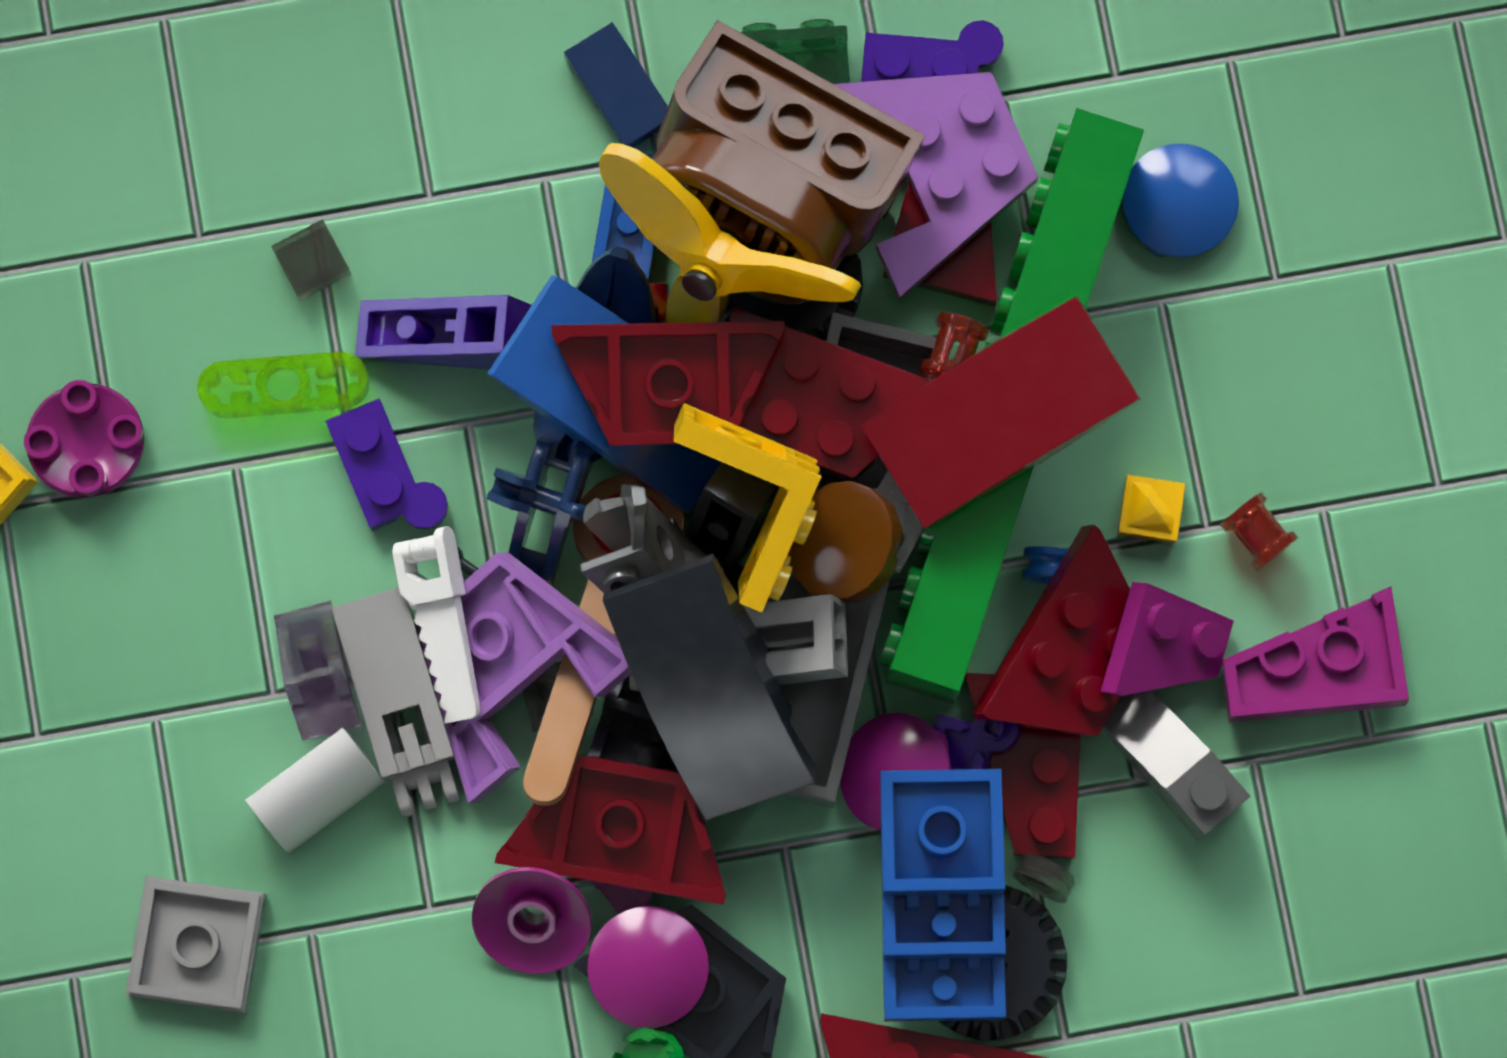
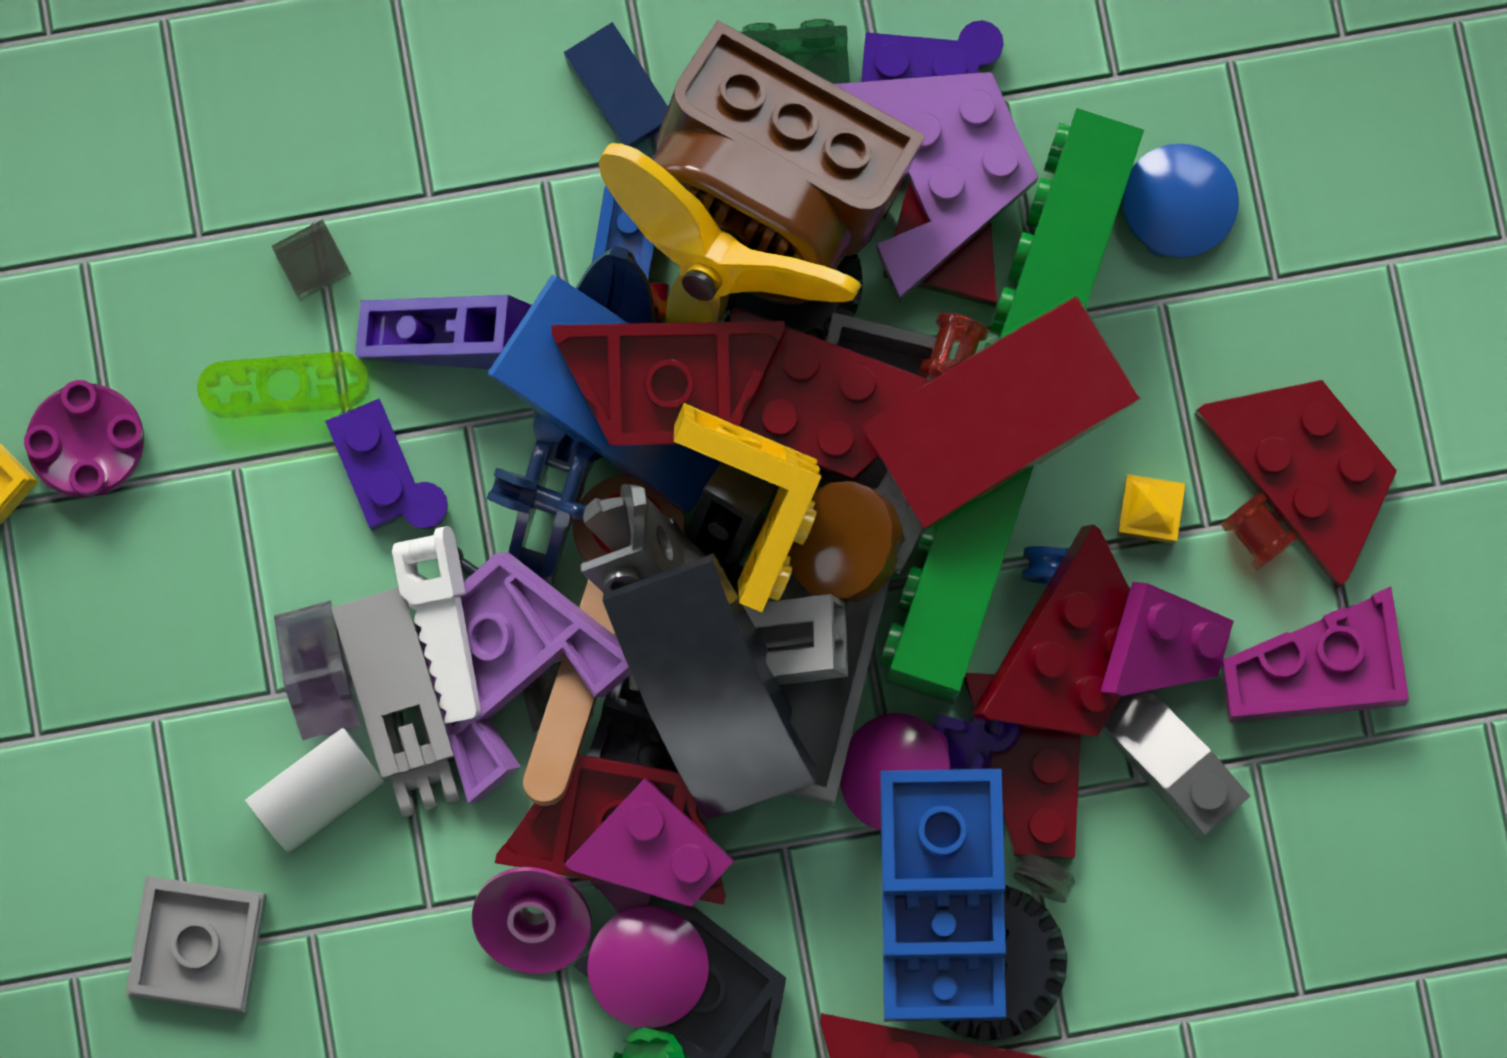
none -> magenta wing [565,778,734,907]
none -> dark red wing [1194,380,1397,588]

